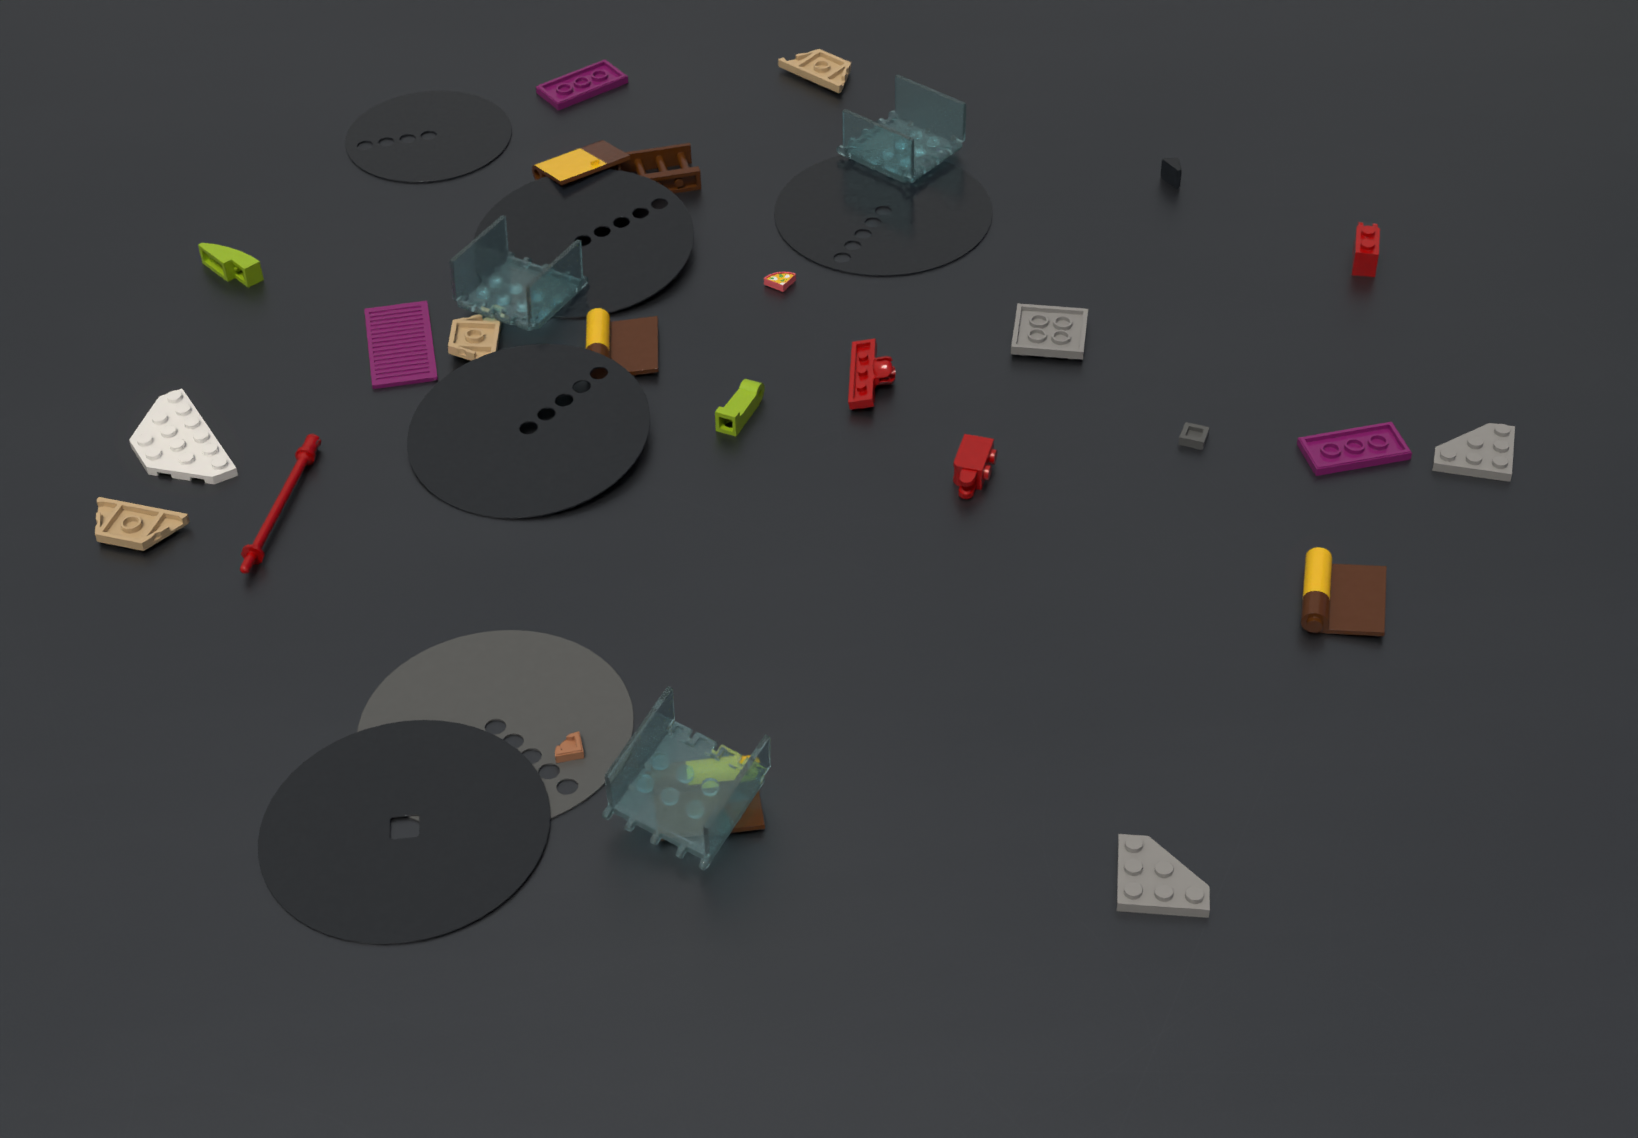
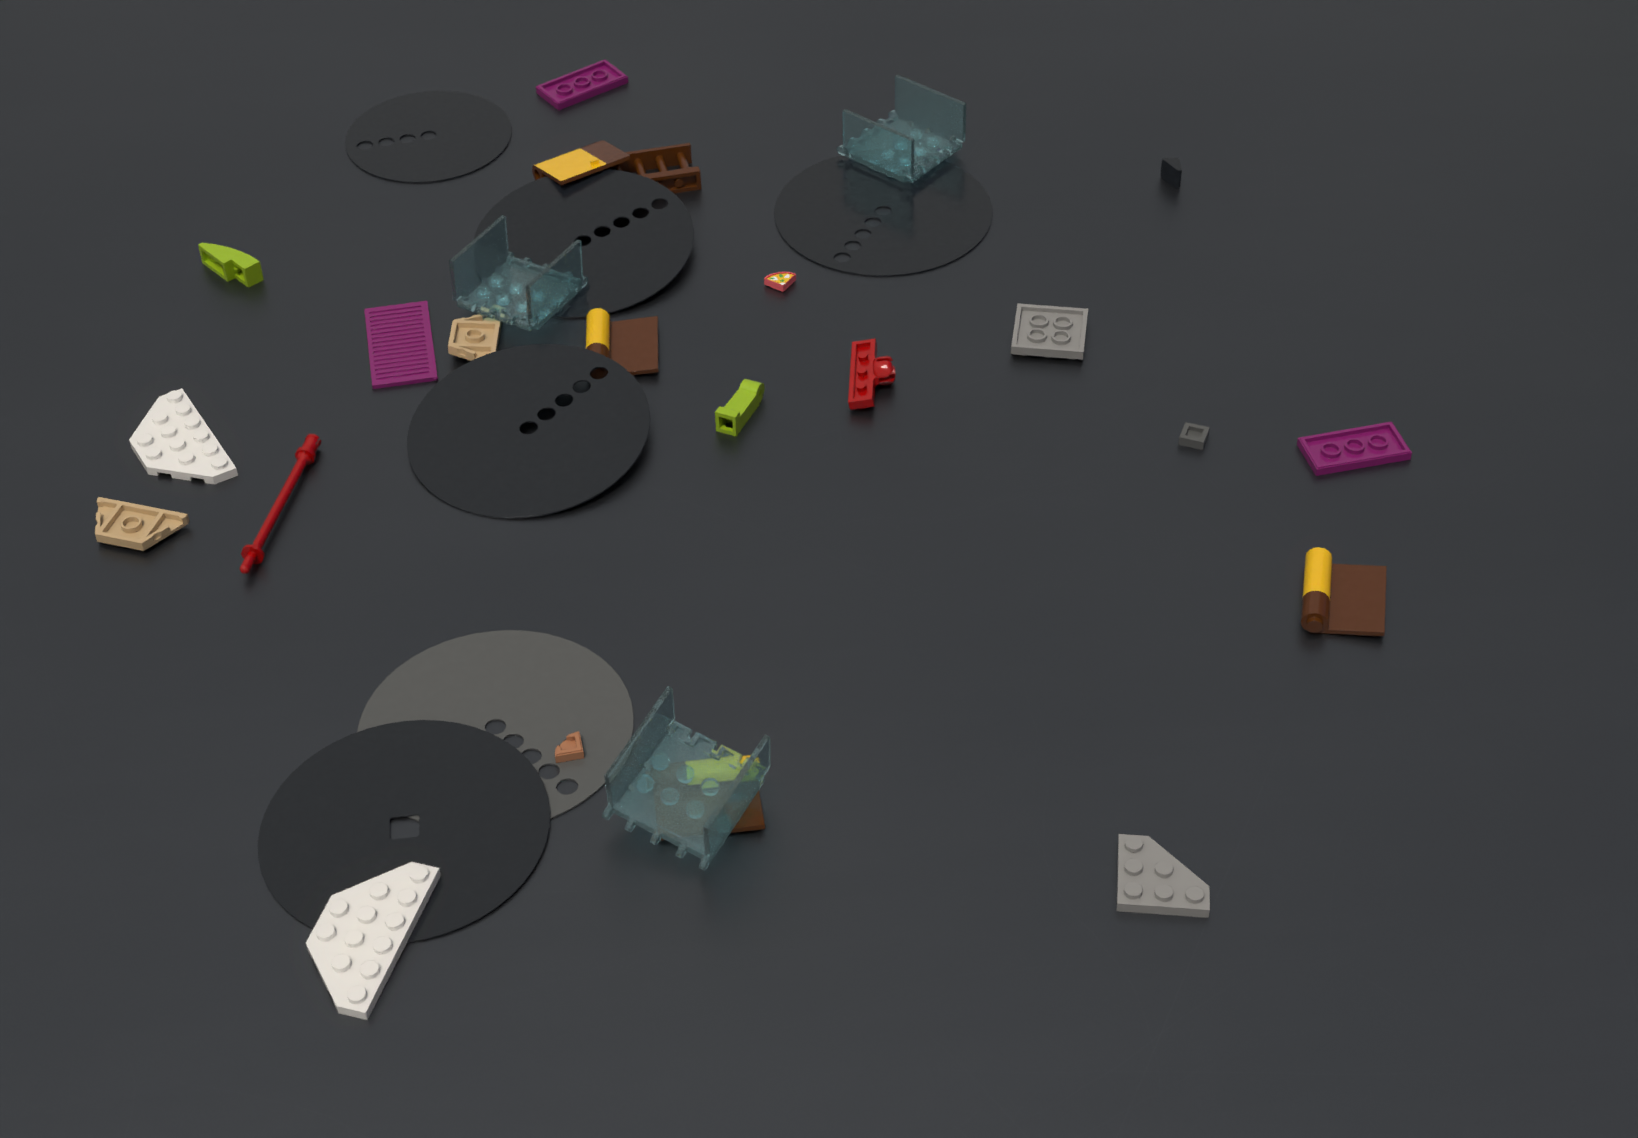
tan wing [778,49,851,93] -> none
red hinge [953,434,997,499] -> none
red hinge [1352,222,1380,277] -> none
light grey plate [1432,423,1515,482] -> none
none -> white plate [306,862,441,1020]

